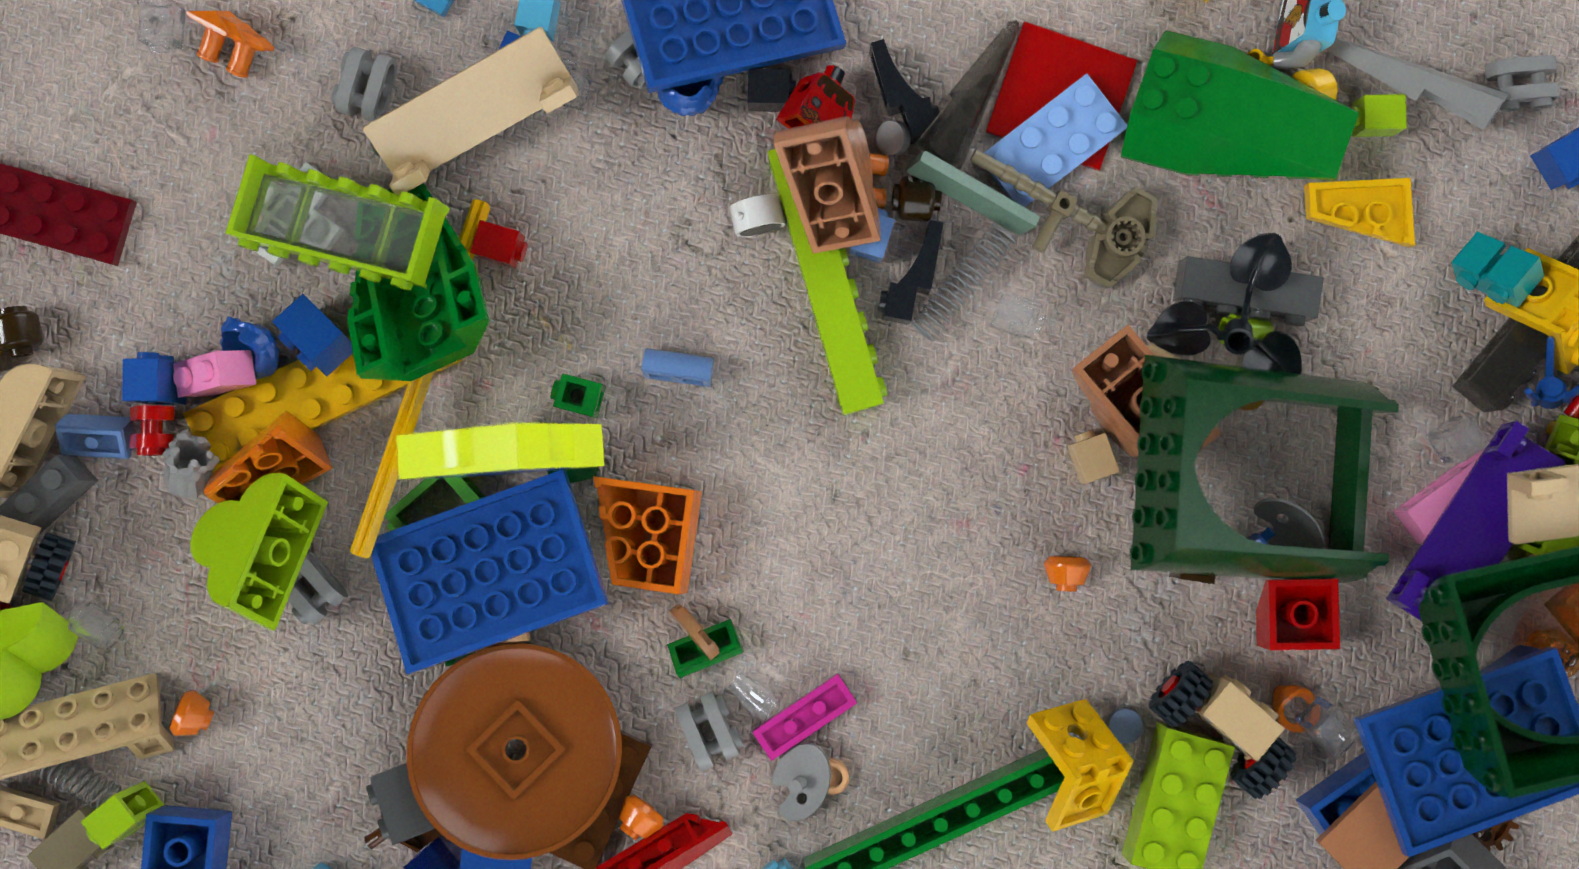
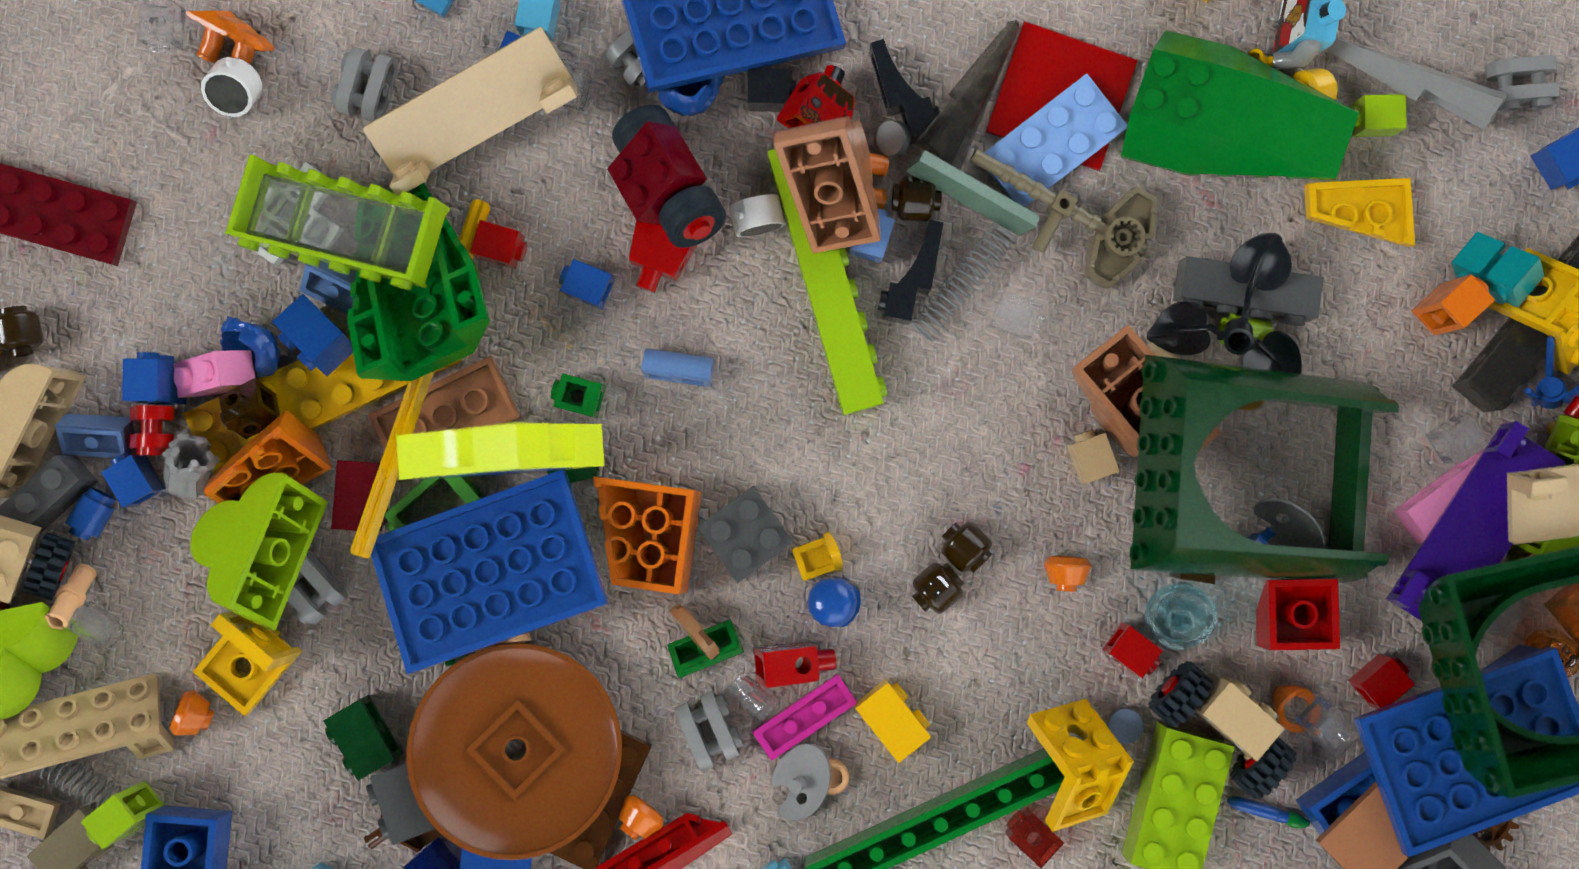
none -> light nougat pin [45,564,97,630]
none -> blue brick [65,487,116,541]
none -> blue brick [101,452,166,508]
none -> yellow bracket [192,611,302,716]
none -> piece [201,57,262,117]
none -> dark brown brick [219,378,280,439]
none -> medium blue slope [299,262,356,314]
none -> dark green brick [323,695,403,781]
none -> dark red brick [331,460,388,531]
none -> nougat tile [368,356,522,476]
none -> blue brick [559,259,615,310]
none -> brick [607,105,727,248]
none -> red torso [629,221,697,293]
none -> dark grey brick [697,486,794,583]
none -> red torso [753,642,836,688]
none -> yellow tile [792,532,843,581]
none -> blue helmet [807,576,861,627]
none -> yellow brick [854,678,931,763]
none -> dark brown head [912,562,964,614]
none -> dark brown head [941,522,992,573]
none -> clear red brick [1005,807,1064,869]
none -> red brick [1102,622,1163,679]
none -> clear light blue cone [1145,581,1217,650]
none -> blue piece [1227,796,1310,829]
none -> red brick [1348,654,1415,709]
none -> orange brick [1411,274,1495,336]

